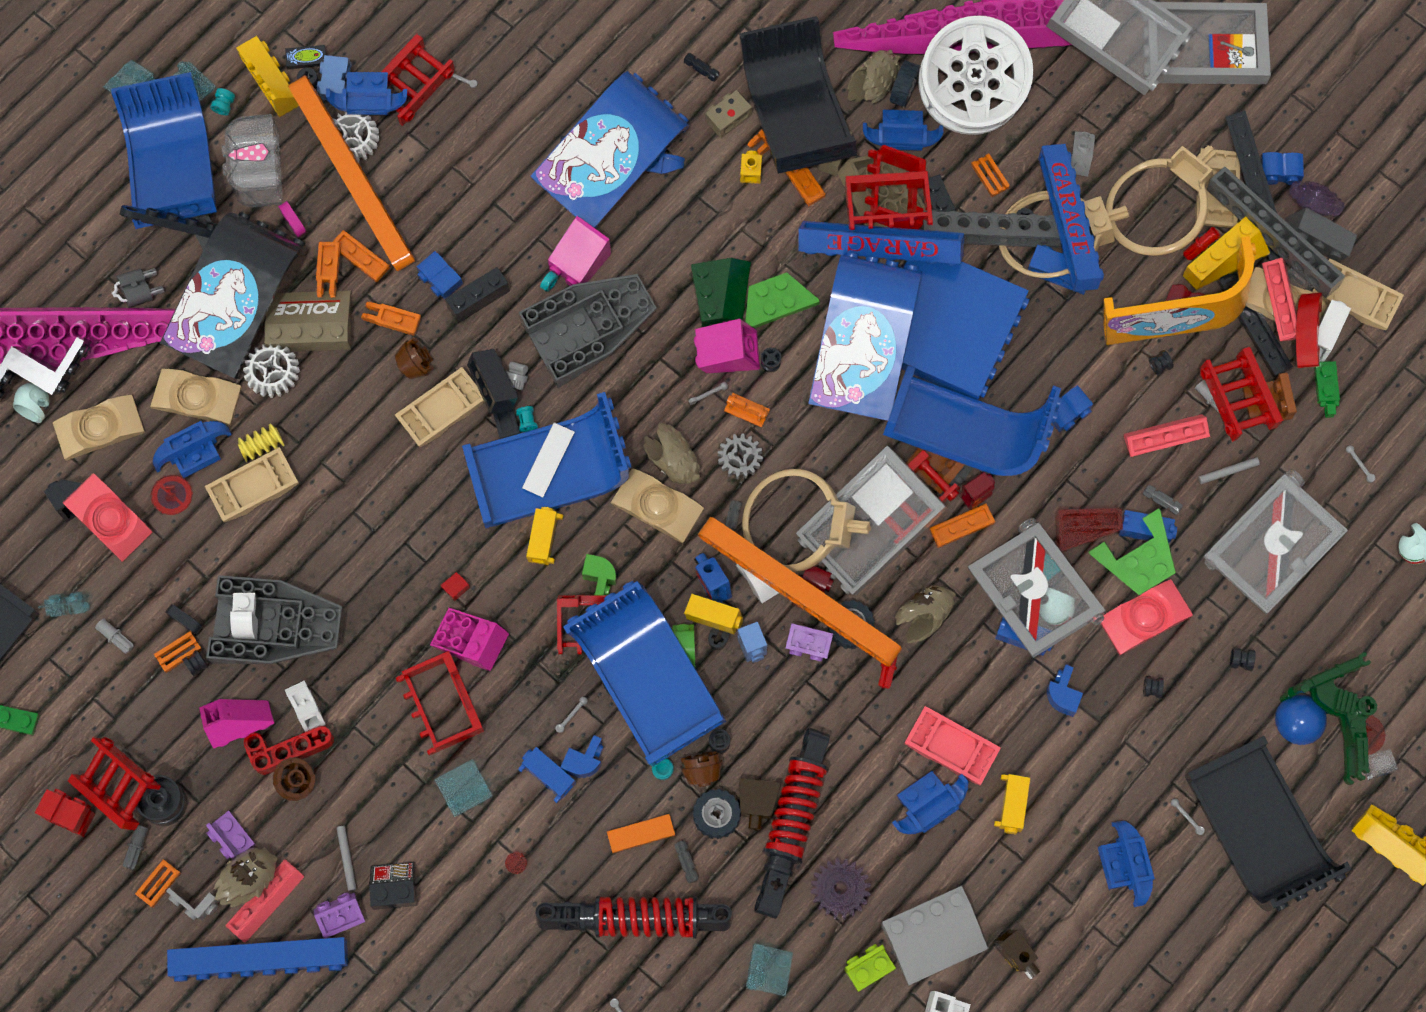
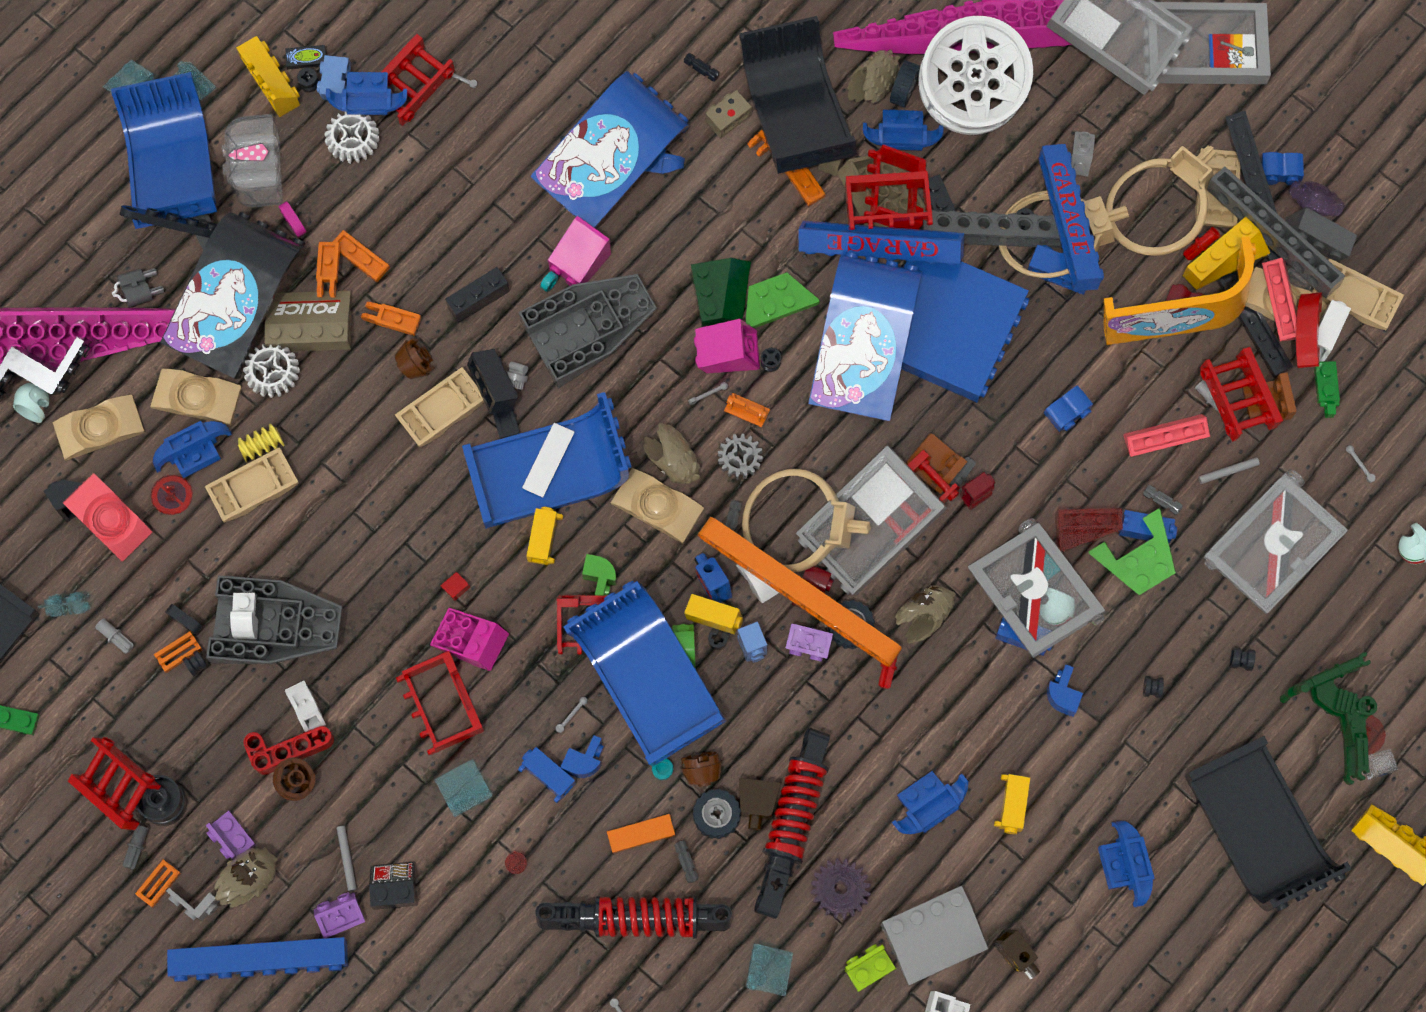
red brick [35,789,95,837] -> none
dark pink slope [199,699,274,749] -> none
teal wheel [210,88,236,116] -> none
coral slope [225,859,304,943] -> none
orange beam [288,75,415,272] -> none
blue brick [416,251,463,299] -> none
teal bush [516,406,538,432] -> none
black wheel [709,729,730,754] -> none
yellow brick [740,151,762,184] -> none
blue panel [883,366,1062,476] -> none
coral slope [904,706,1001,785] -> none
orange tile [929,504,995,548] -> none
orange tile [971,153,1010,197] -> none
coral slope [1098,579,1193,655] -> none
black wheel [1149,350,1174,376] -> none
light grey hinge [1171,798,1205,835] -> none
blue piece [1275,694,1327,745] -> none

